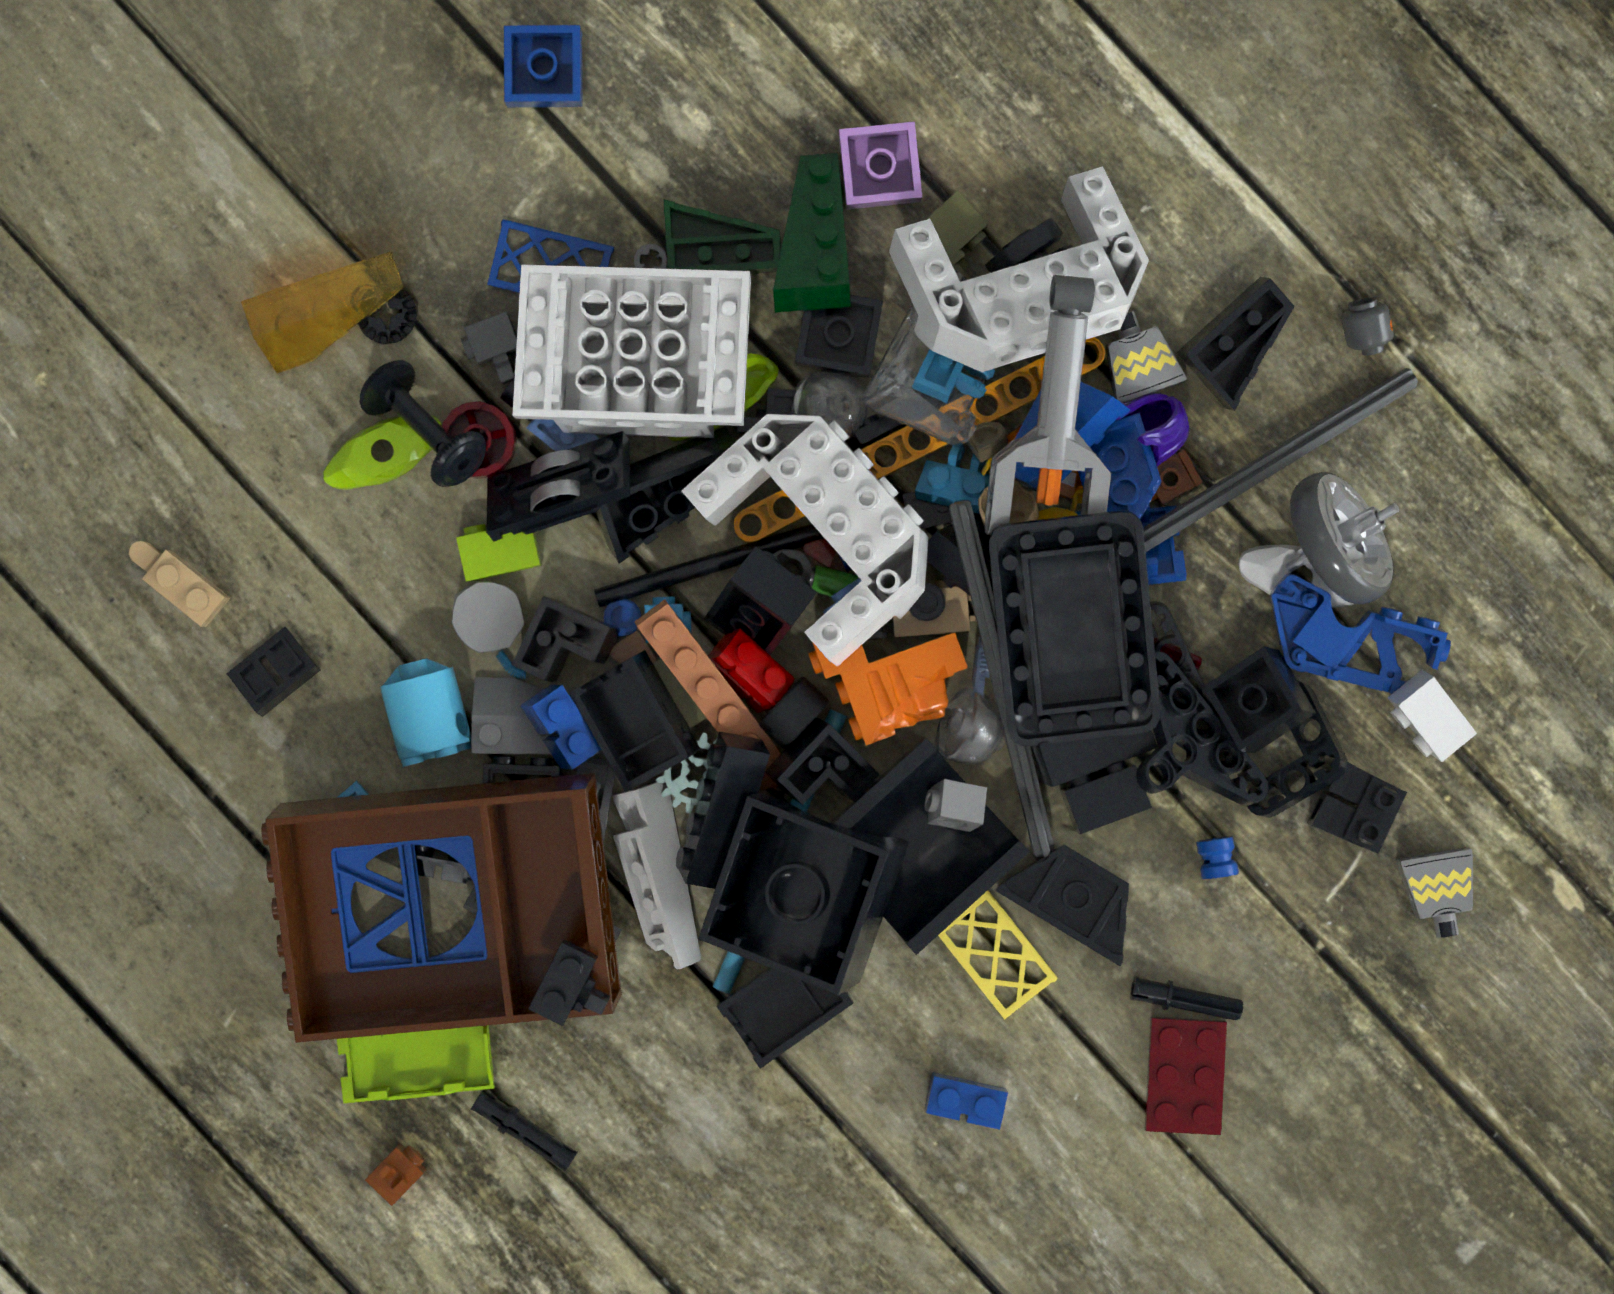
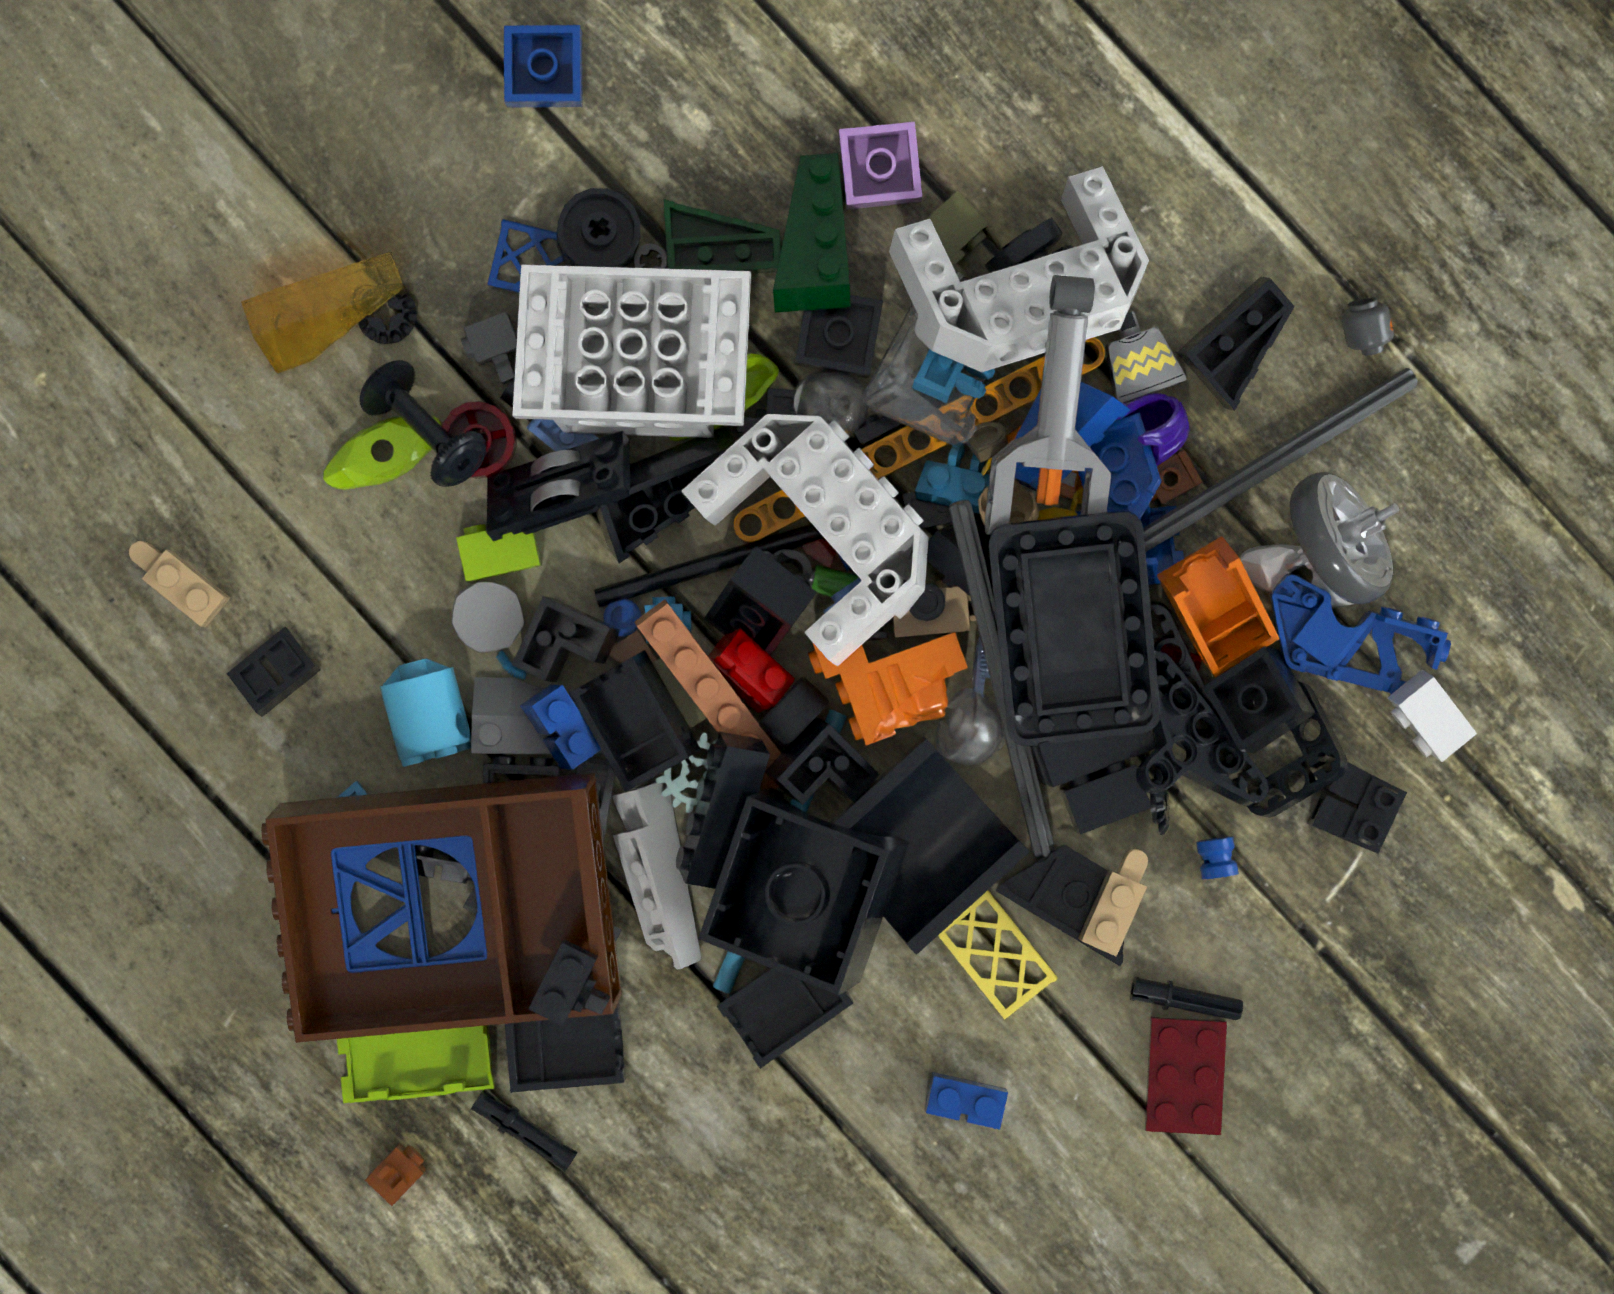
light grey brick [925,779,987,832] -> none
light grey torso [1396,847,1473,938] -> none
none -> black piece [505,1003,626,1093]
none -> black wheel [557,188,640,268]
none -> tan brick [1078,849,1148,957]
none -> black gear [1150,767,1170,835]
none -> orange piece [1157,536,1280,678]

